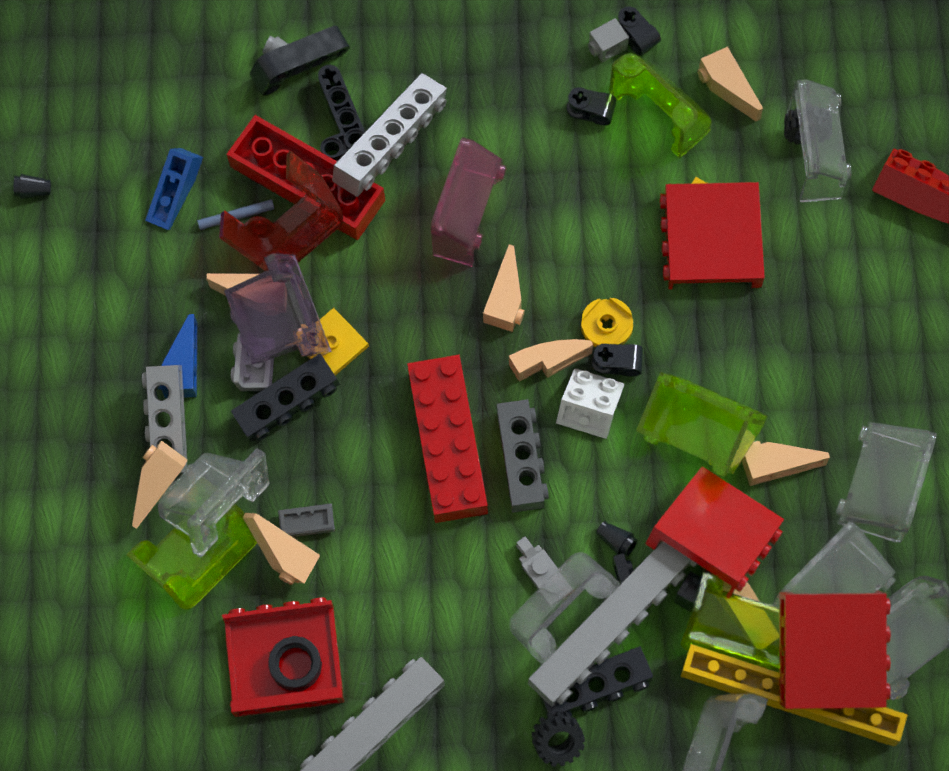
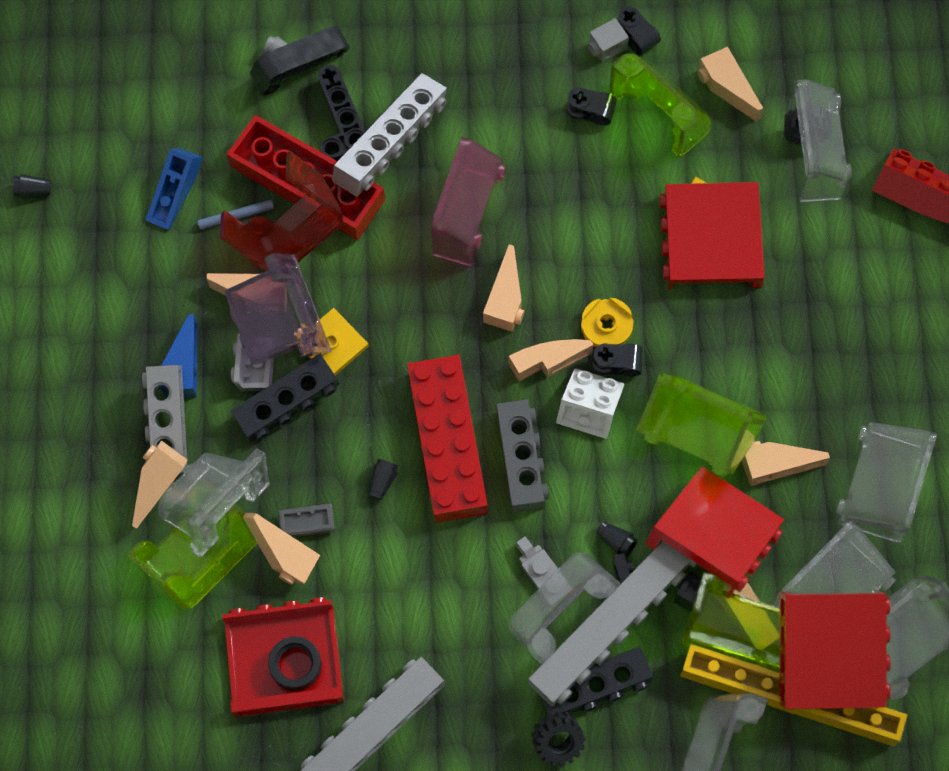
none -> black cone [367,459,398,500]

